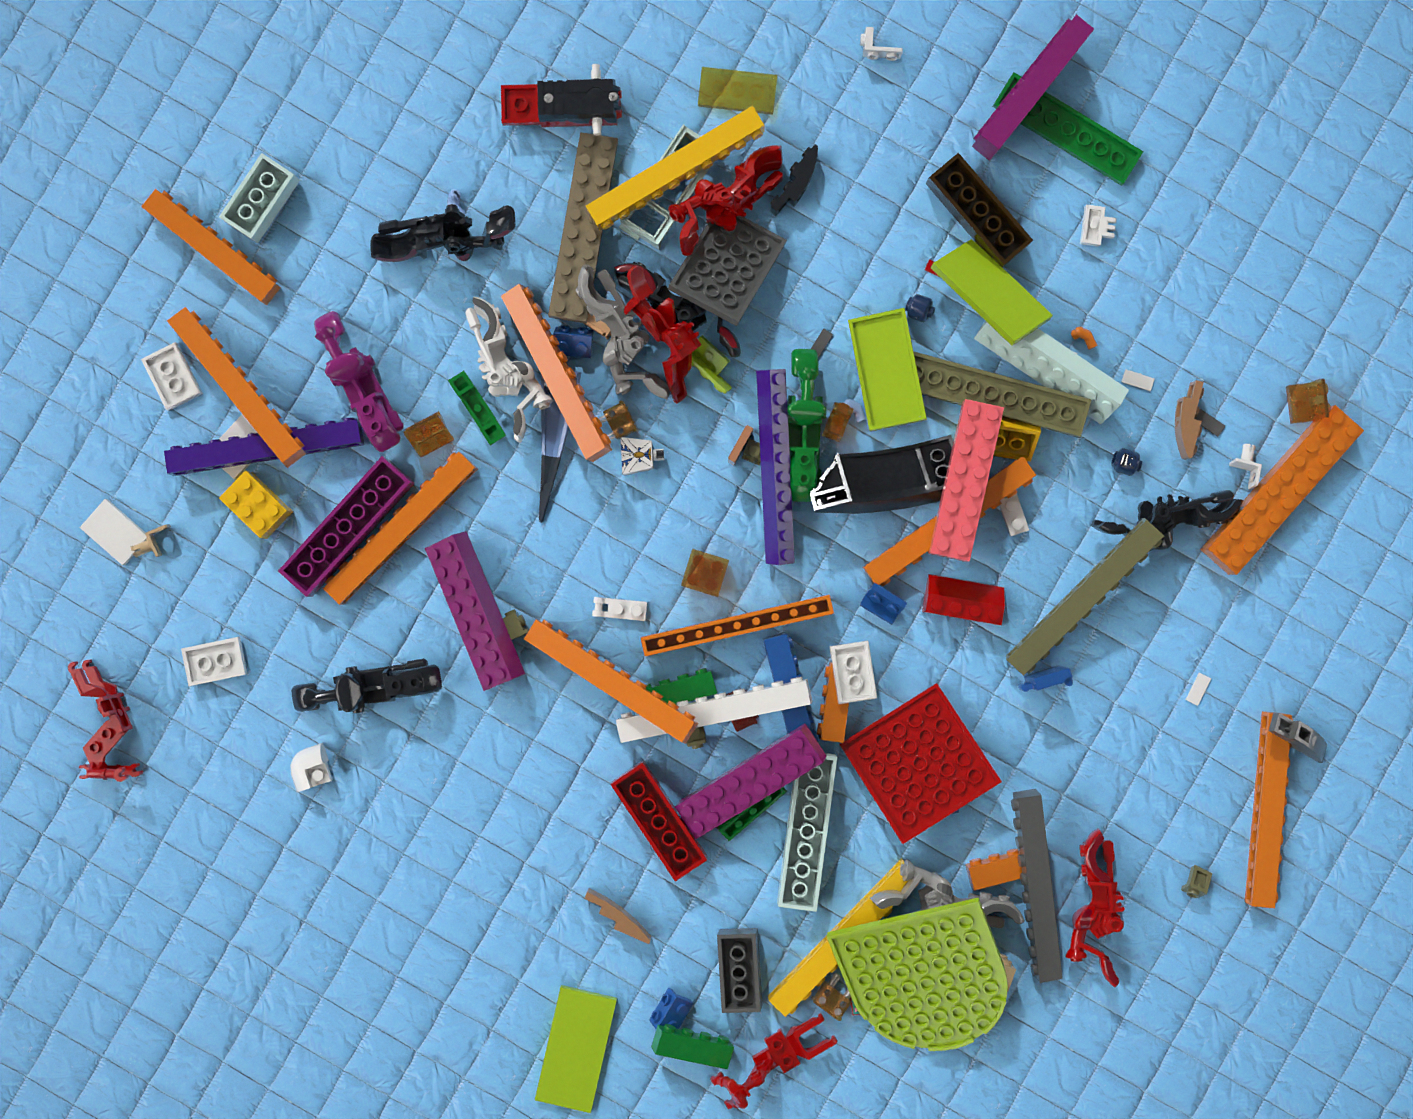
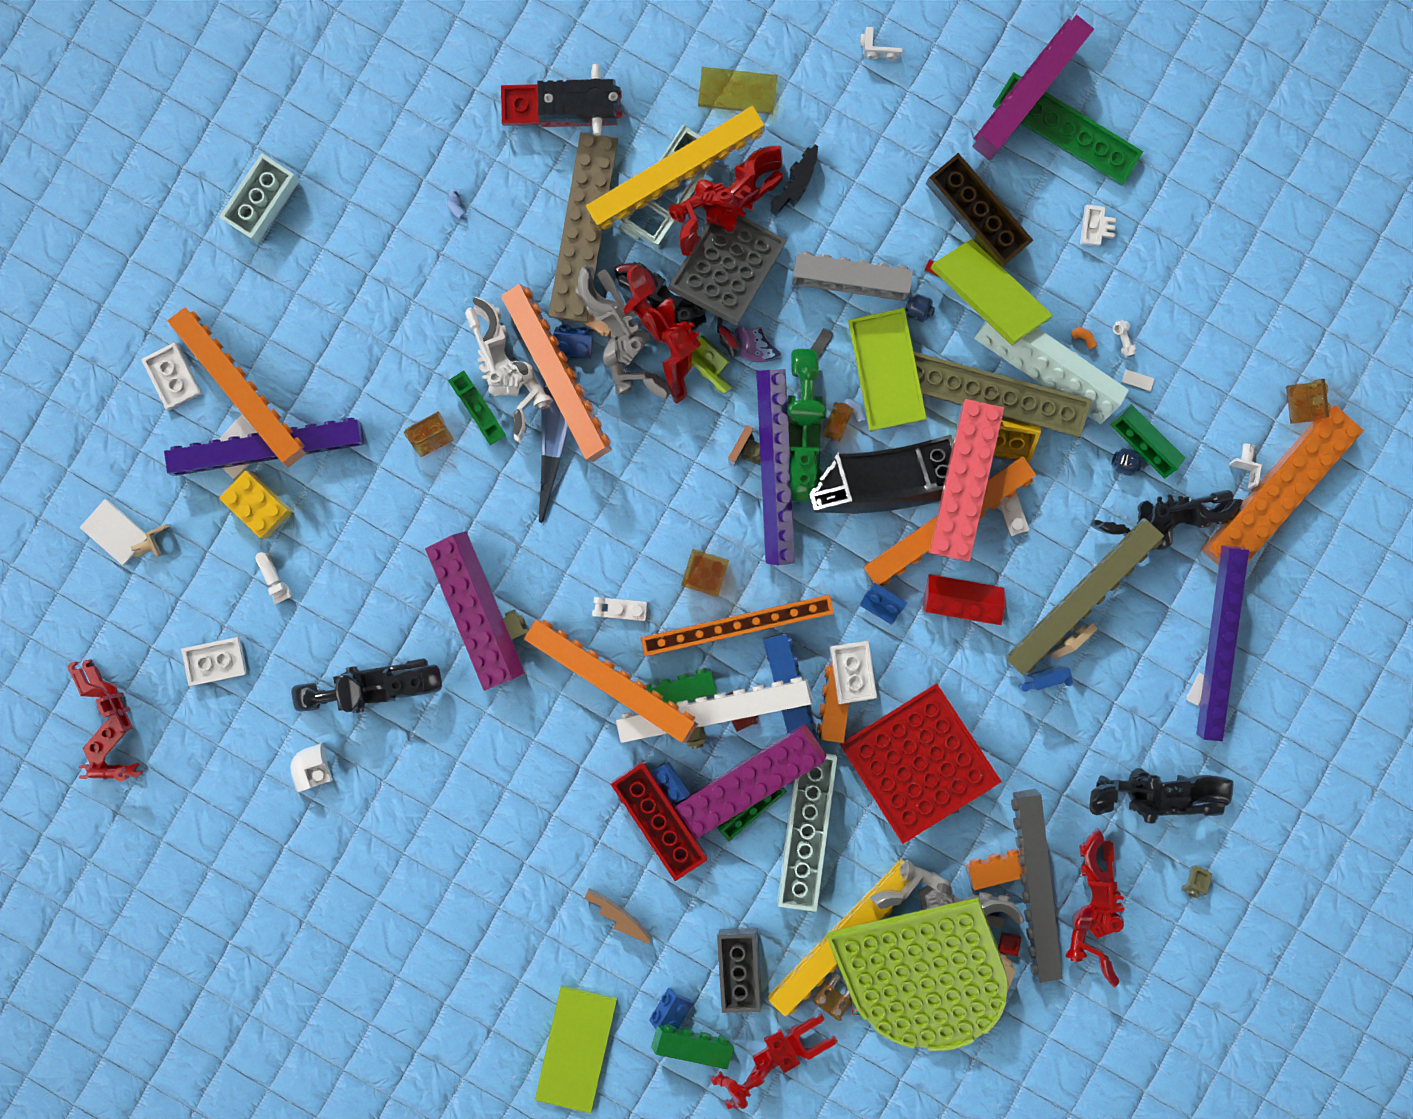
orange brick [141,189,281,305] -> none
magenta brick [278,456,415,597] -> none
magenta piece [314,311,404,452] -> none
orange brick [323,452,478,605] -> none
black piece [370,204,516,262] -> none
clear orange piece [598,400,639,441] -> none
torso [620,437,664,475] -> none
medium nougat slope [1175,380,1204,460] -> none
dark grey window [1194,409,1225,437] -> none
orange brick [1245,711,1293,908] -> none
dark grey slope [1268,713,1327,763] -> none
none -> white piece [255,552,292,604]
none -> blue bracket [651,762,690,804]
none -> medium lavender arm [735,326,781,362]
none -> light grey brick [791,252,913,301]
none -> red tile [998,932,1022,956]
none -> tan wing [1050,623,1097,659]
none -> black piece [1089,768,1234,824]
none -> green brick [1110,404,1186,479]
none -> white bar [1113,320,1137,357]
none -> dark purple brick [1196,545,1249,741]

